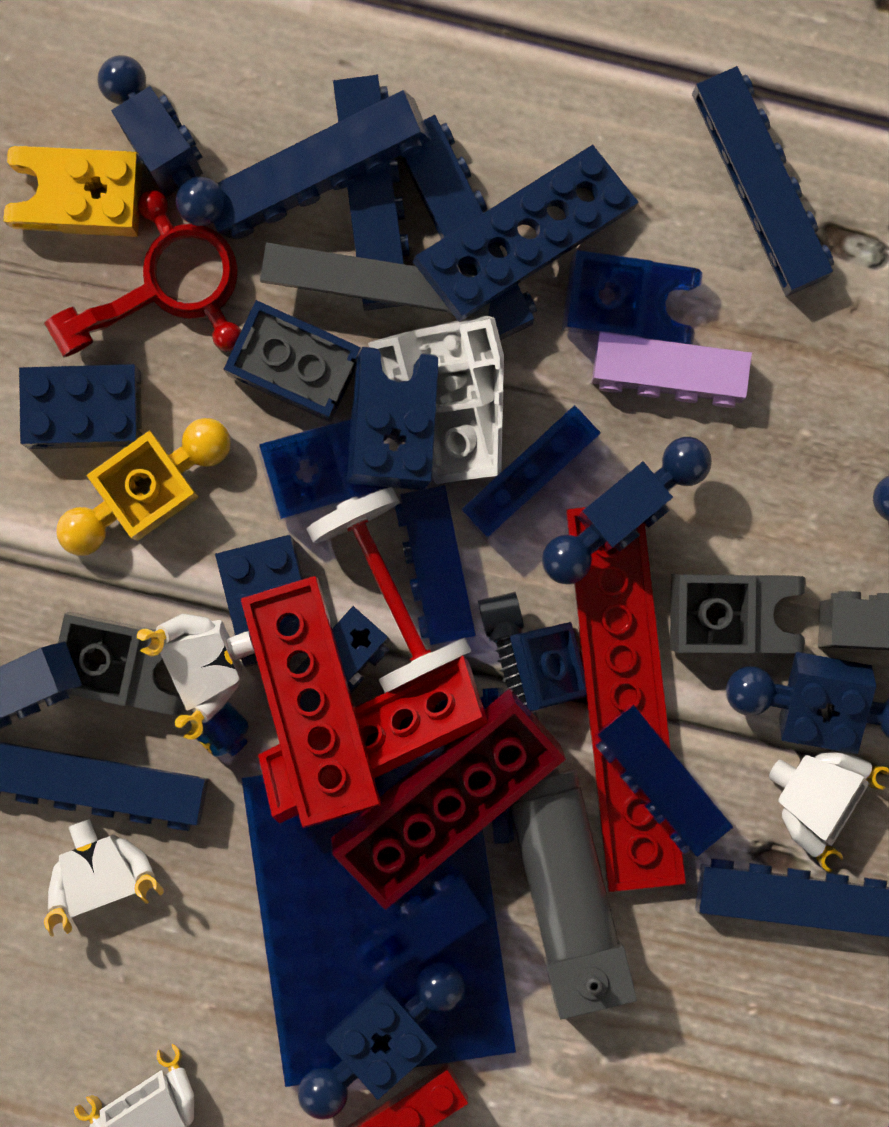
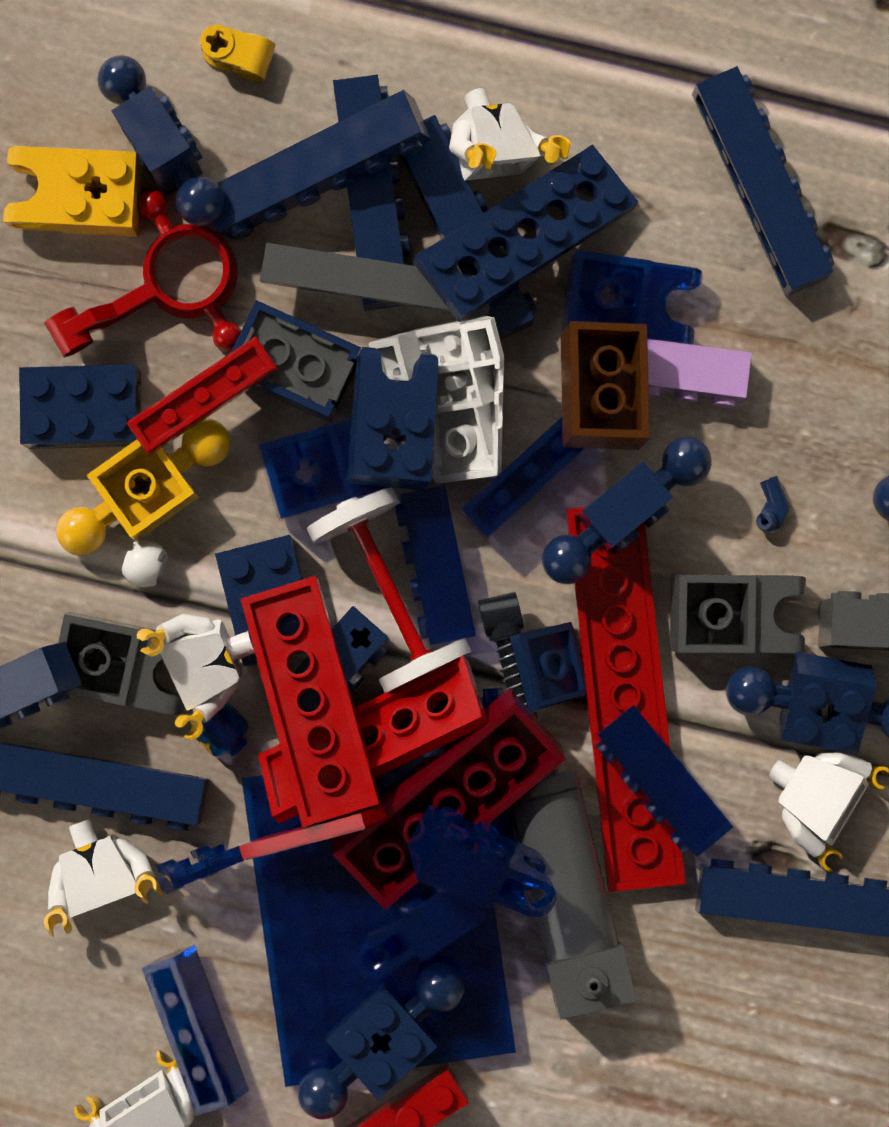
none -> white piece [122,540,168,588]
none -> red tile [126,336,278,456]
none -> clear blue brick [141,945,249,1116]
none -> clear blue plate [156,843,244,894]
none -> yellow piece [200,25,276,82]
none -> red tile [239,805,387,860]
none -> clear blue brick [408,805,557,918]
none -> white torso [449,88,571,181]
none -> reddish brown brick [561,321,650,450]
none -> dark blue arm [756,476,790,533]

